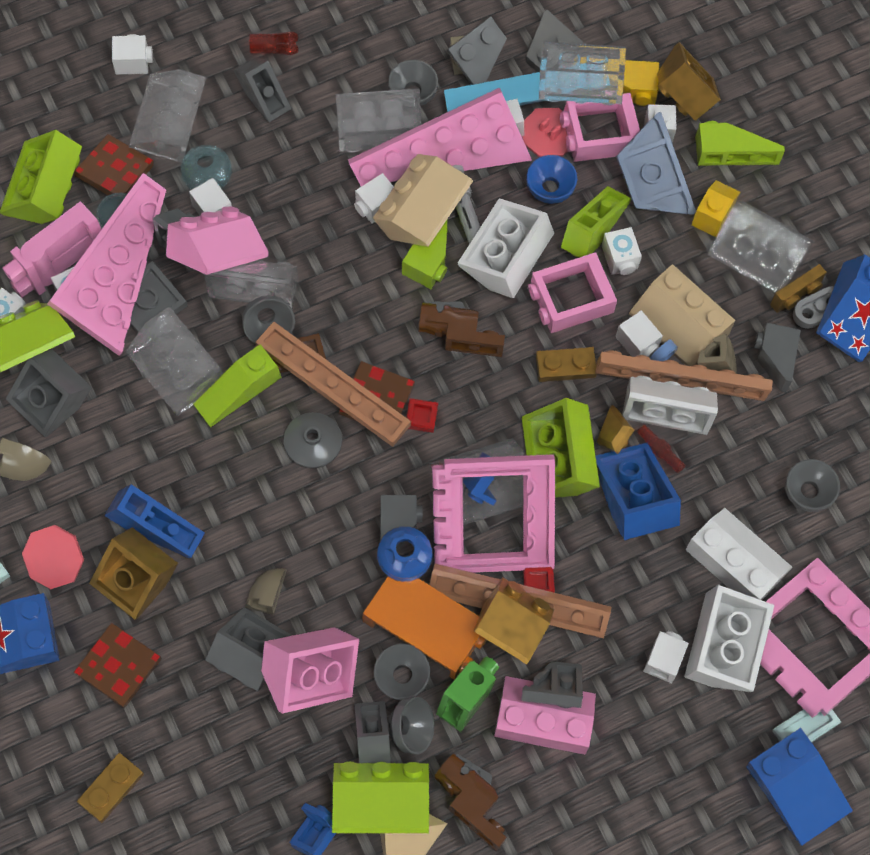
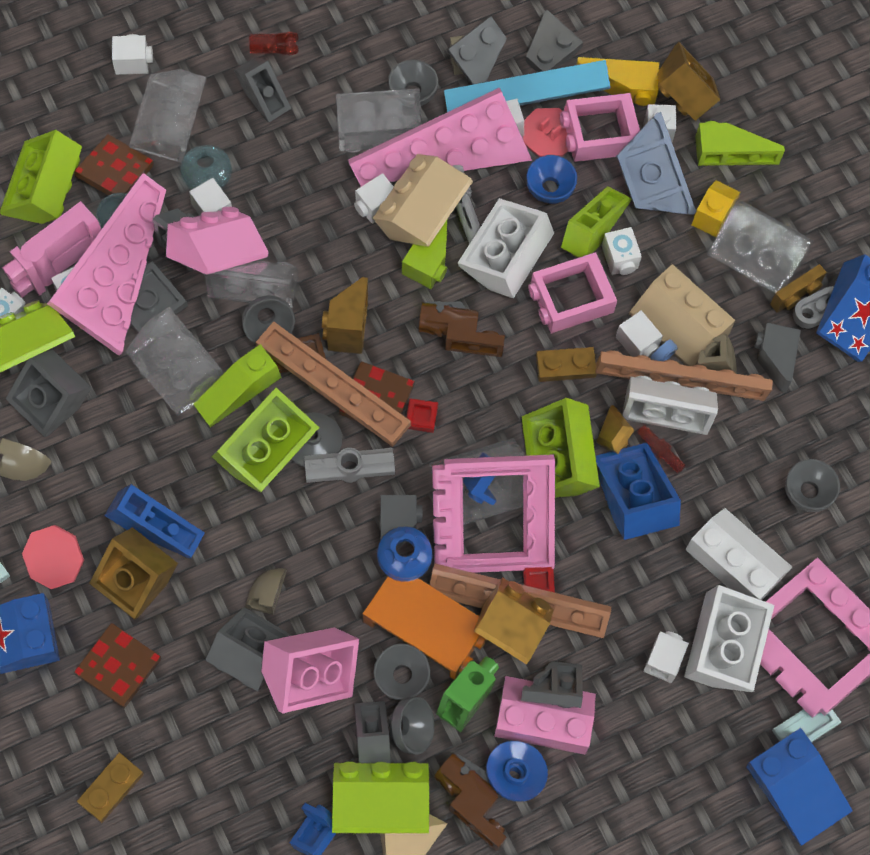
clear slope [539,42,626,105] -> none
none -> lime slope [212,388,320,493]
none -> light grey piece [304,448,395,483]
none -> pearl gold slope [322,277,368,354]
none -> blue dish [486,741,548,802]

